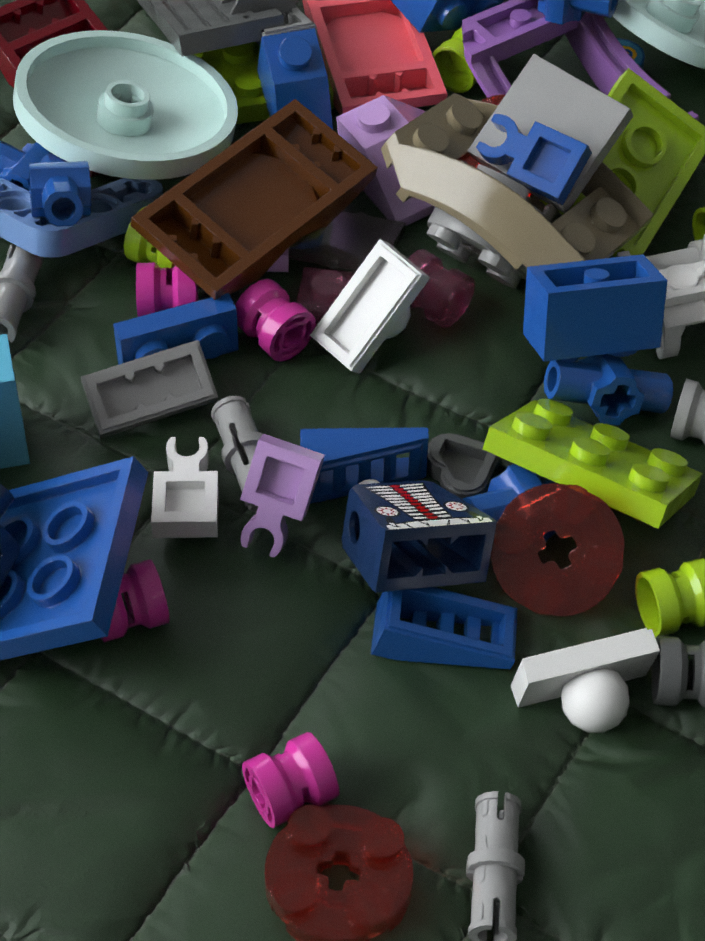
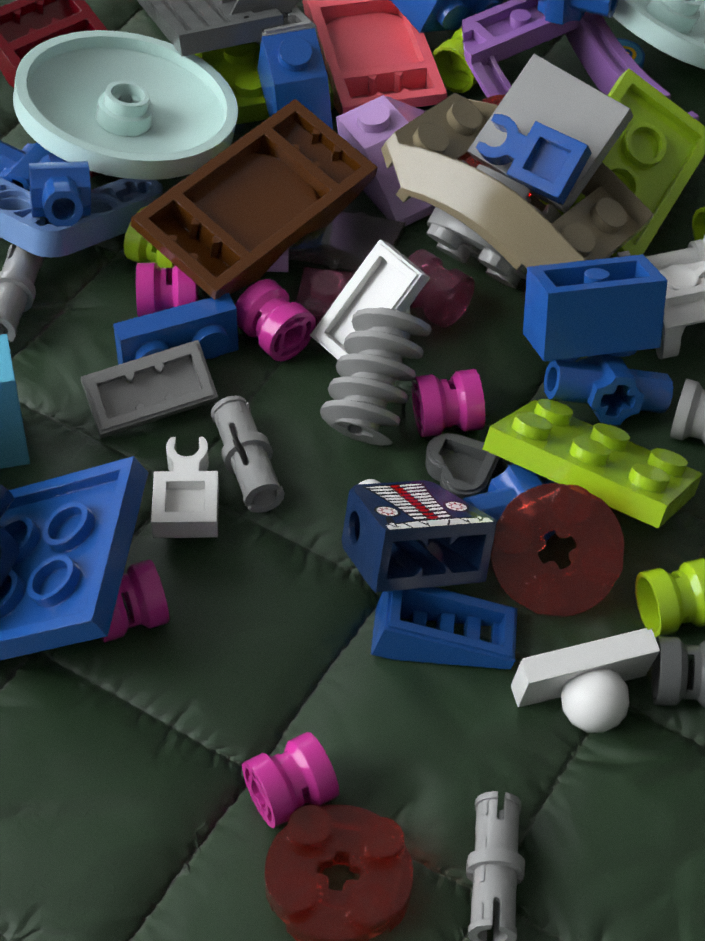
lavender plate [240,434,325,558] -> none
blue slope [300,427,429,503] -> none
none -> light grey piece [320,307,432,446]
none -> dark pink wheel [412,369,485,437]

